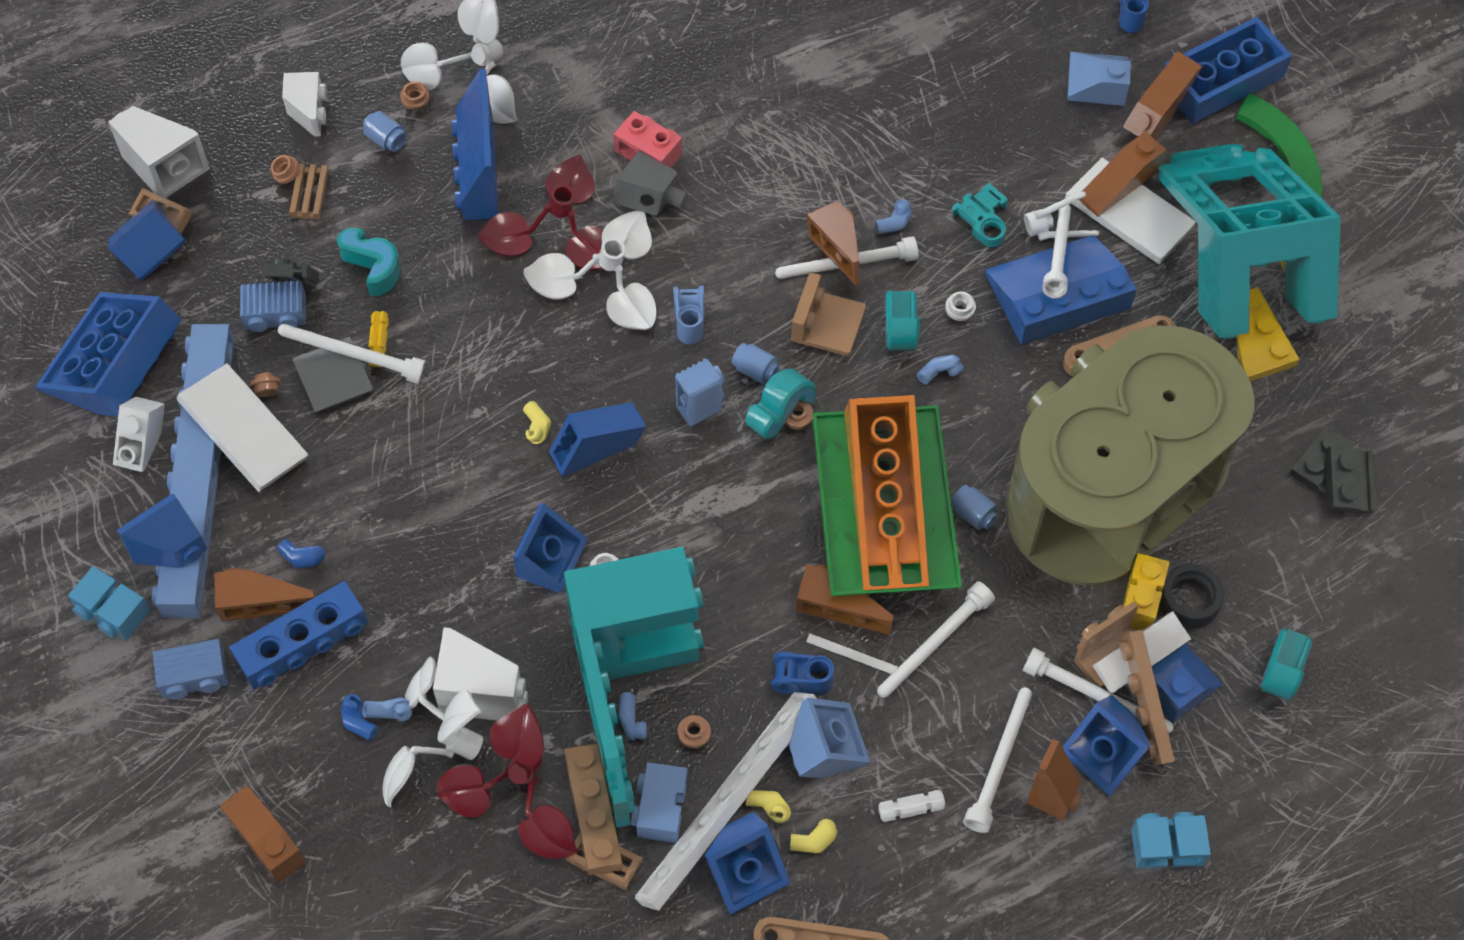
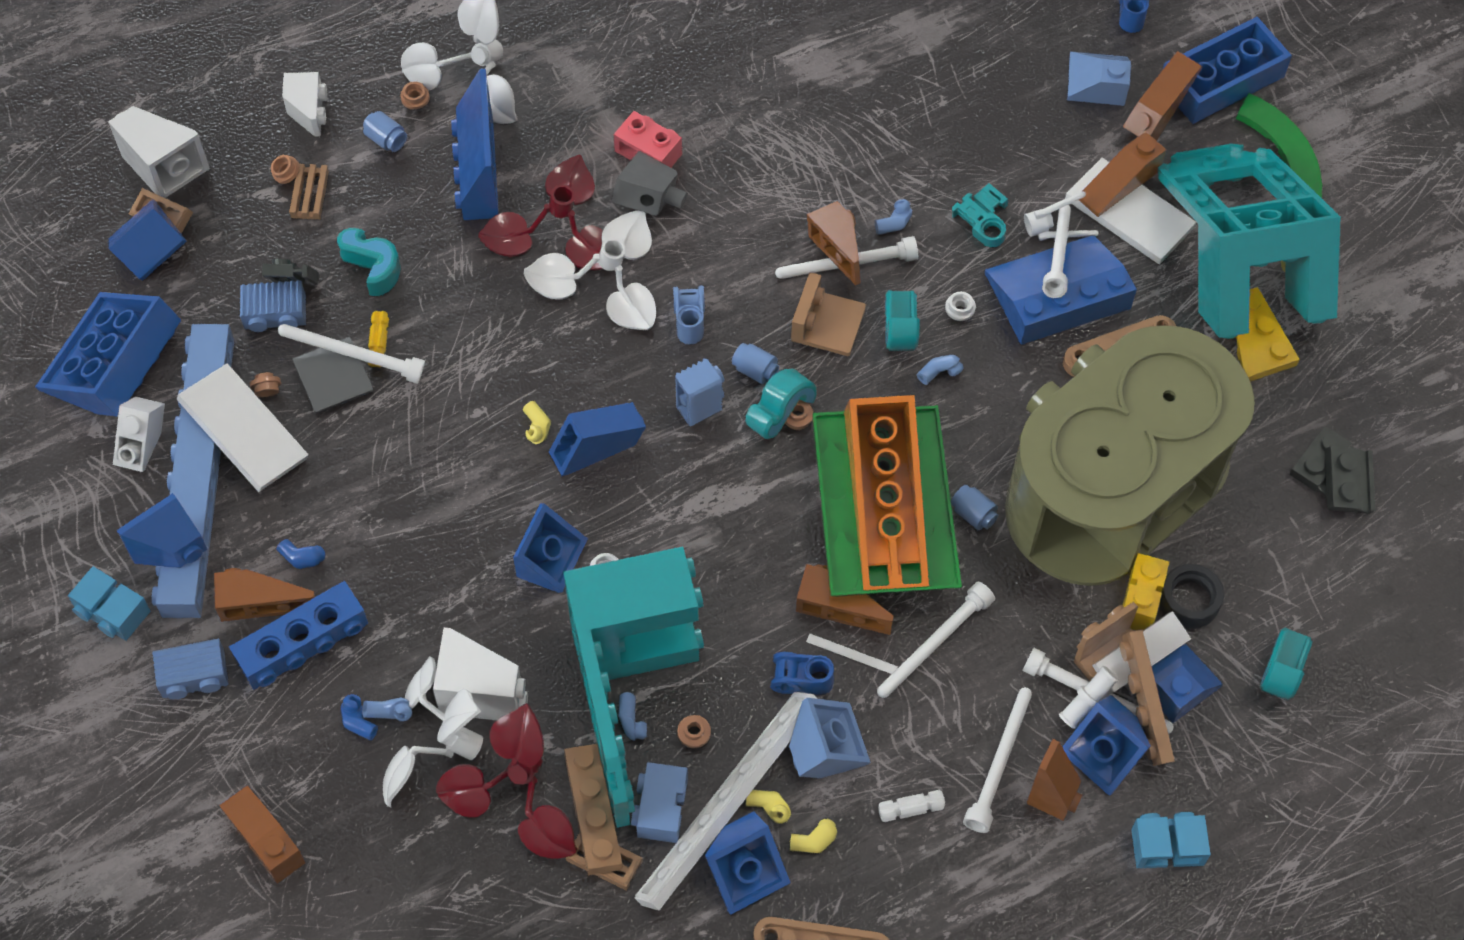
none -> white pin [1059,666,1119,729]

